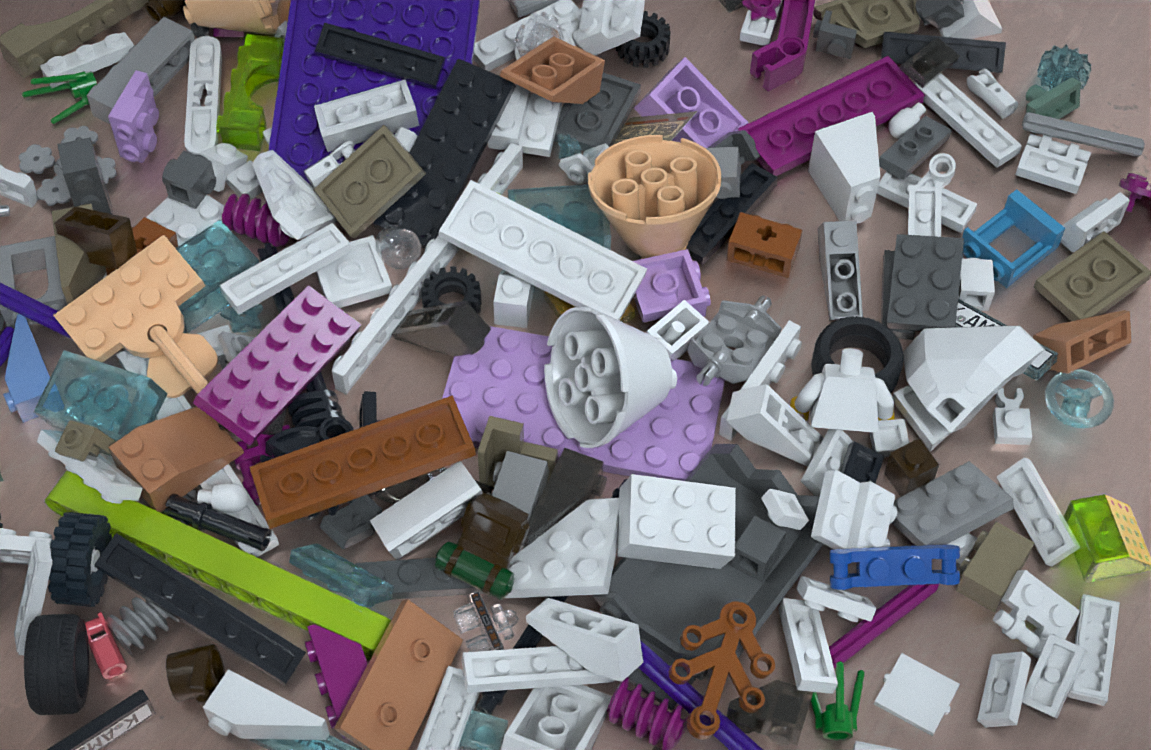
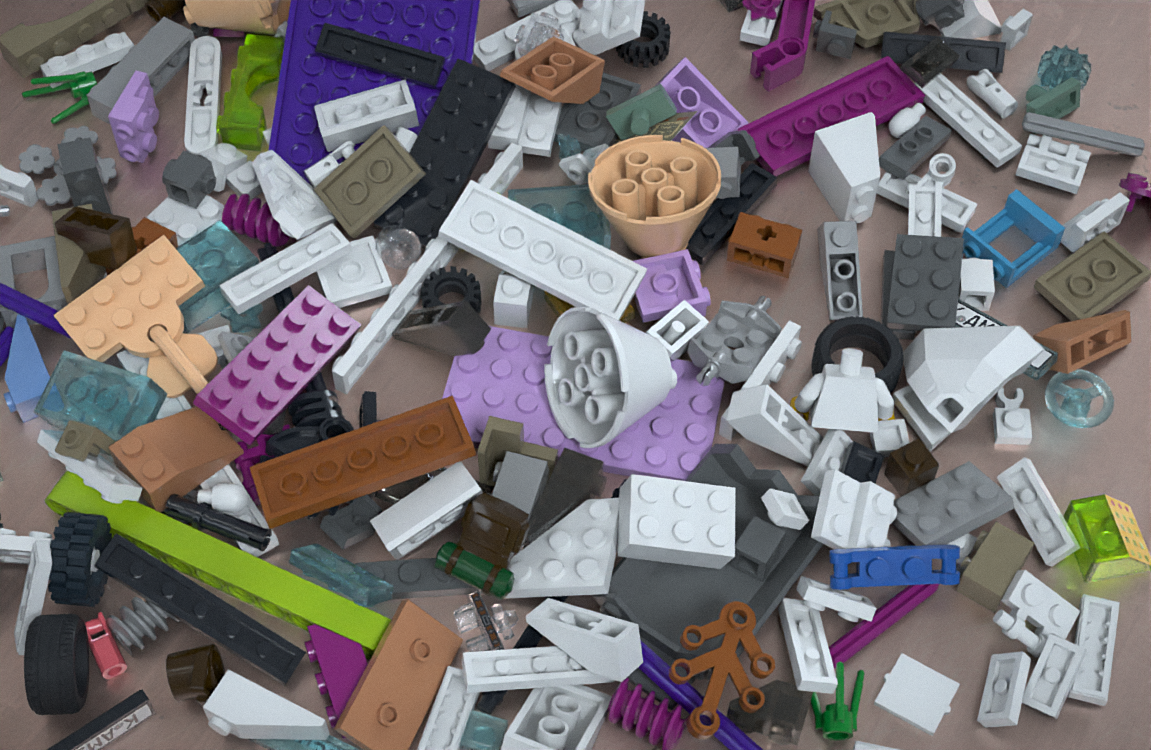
none -> sand green tile [606,84,677,141]
none -> white plate [1000,8,1033,51]

